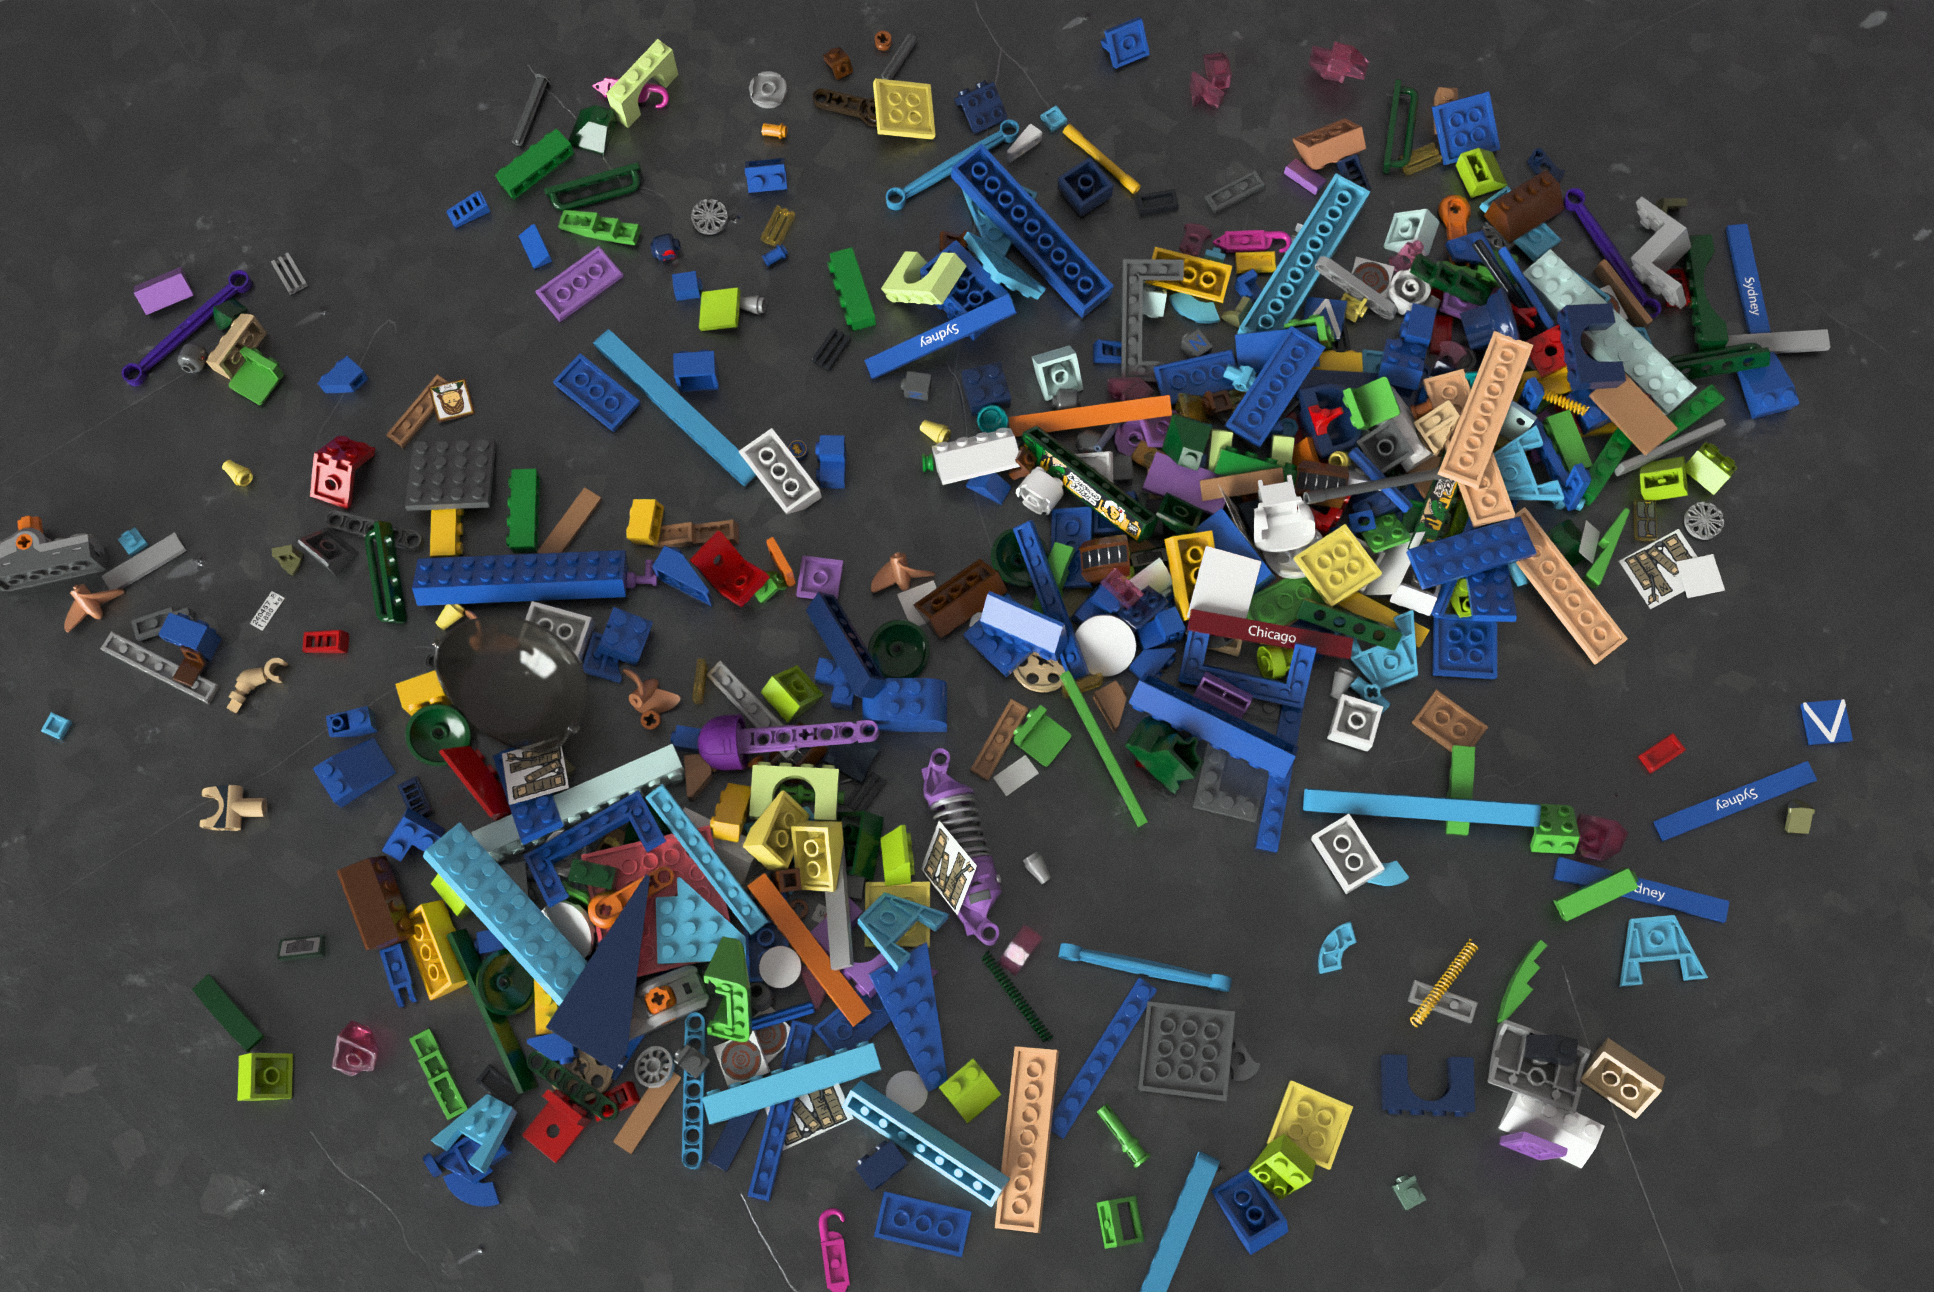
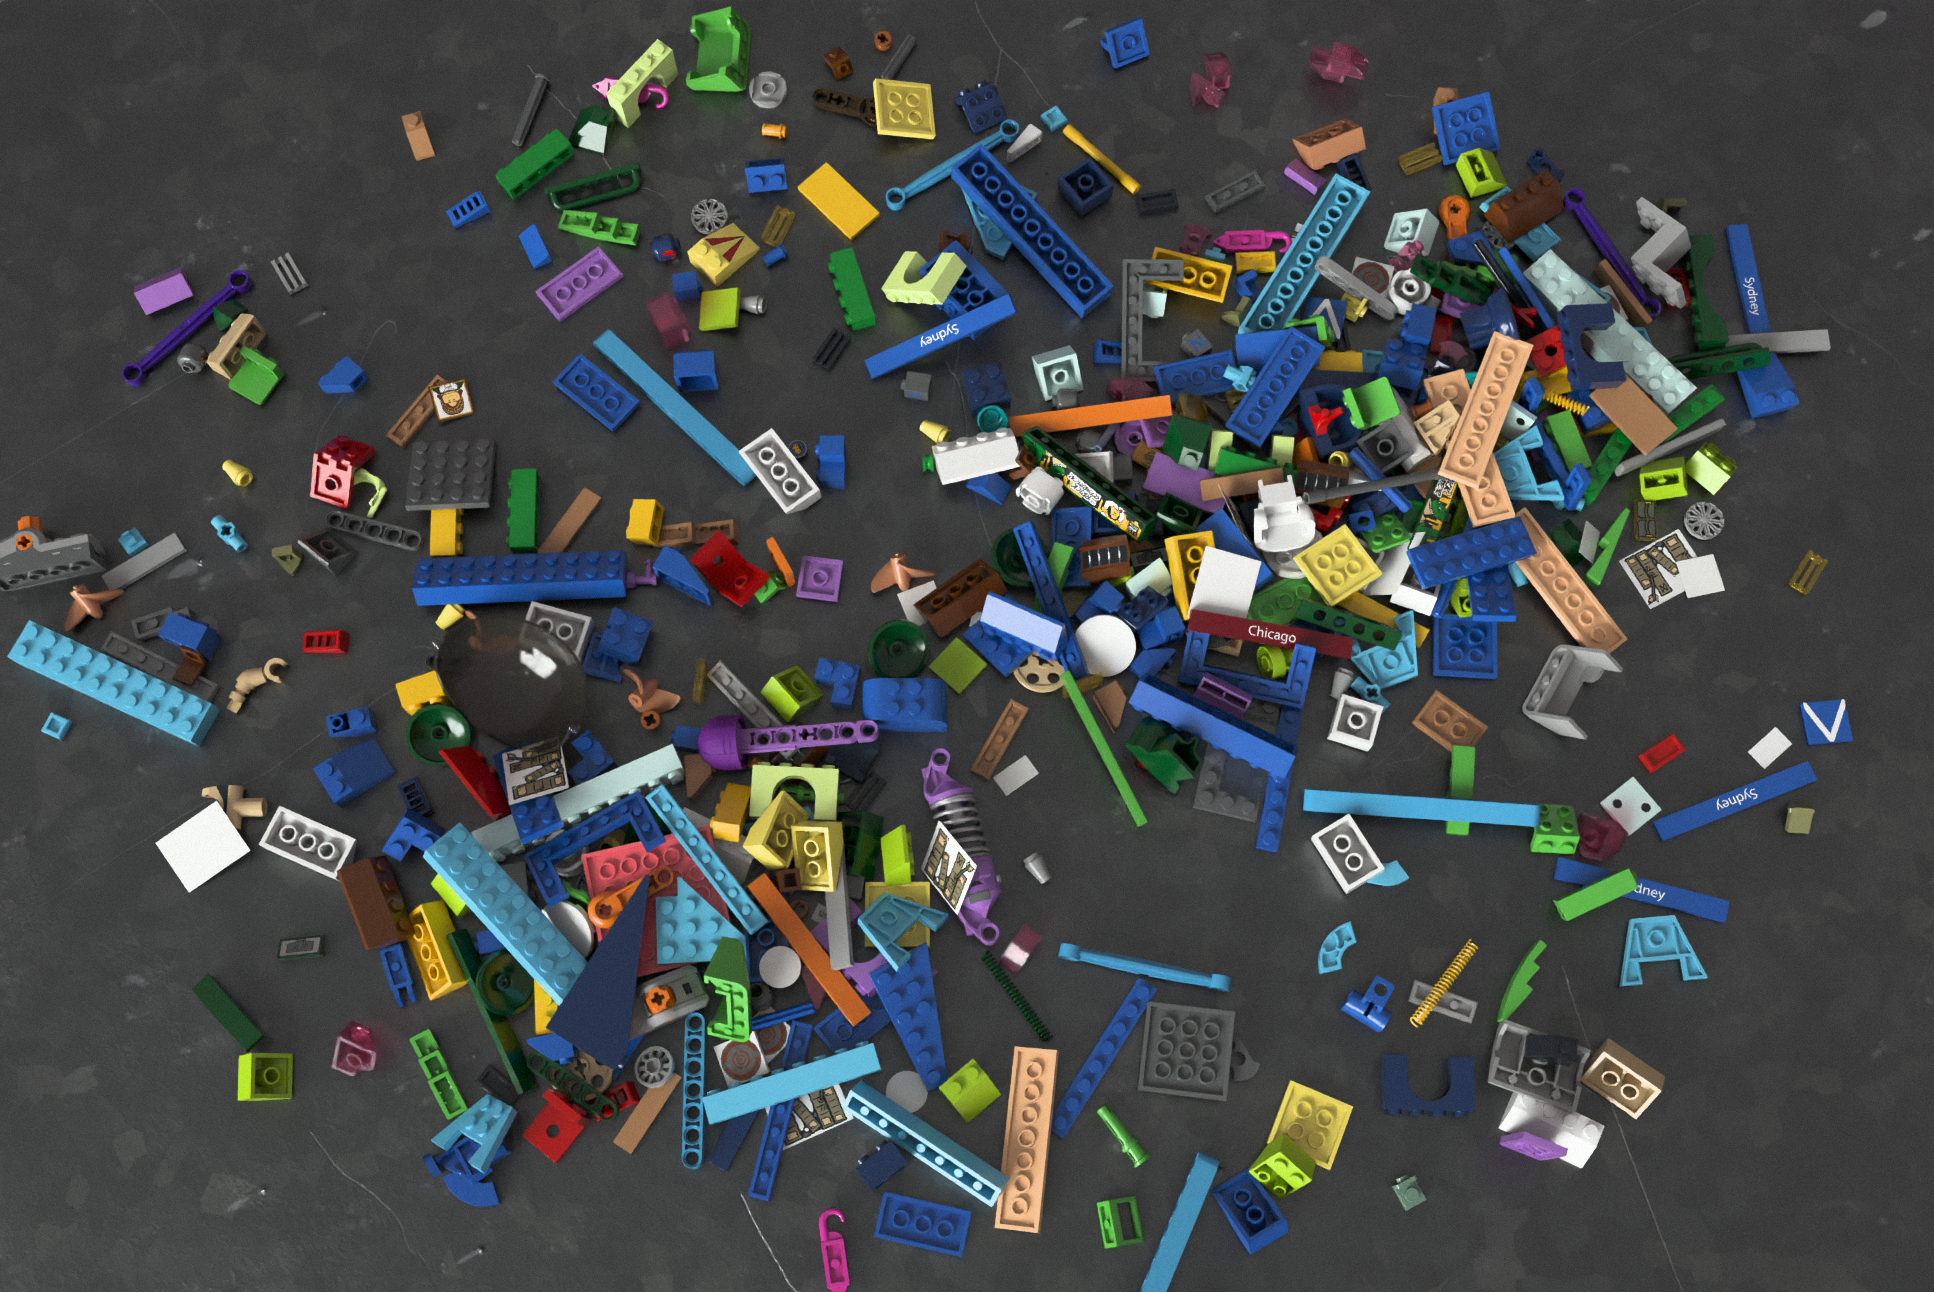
white sticker [250,591,285,631] -> none
dark green piece [365,521,407,624] -> none
dark green brick [568,859,620,891] -> none
dark grey bracket [674,1044,711,1079] -> none
dark blue brick [806,592,886,699] -> none
medium azure wing [963,232,1046,300] -> none
bright green bracket [1013,705,1071,767] -> none
clear pink slope [1100,568,1144,609] -> none
medium azure tile [1169,292,1220,324] -> none
reddish brown bracket [1201,390,1233,417] -> none
dark green piece [1383,79,1419,173] -> none
none -> medium azure brick [7,620,220,747]
none -> white sticker [156,801,250,892]
none -> medium azure axle [211,515,248,553]
none -> white slope [259,806,357,881]
none -> yellowish green helmet [354,468,387,519]
none -> medium nougat slope [401,111,436,161]
none -> blue brick [567,730,618,785]
none -> clear pink brick [645,291,690,350]
none -> bright green windscreen [686,7,751,92]
none -> light yellow slope [687,223,760,287]
none -> yellow tile [798,162,880,241]
none -> lime tile [928,637,987,695]
none -> blue piece [1341,976,1395,1033]
none -> light grey windscreen [1522,645,1623,739]
none -> light aqua tile [1600,777,1662,836]
none -> white sticker [1748,727,1792,769]
none -> clear yellow tile [1788,550,1828,595]

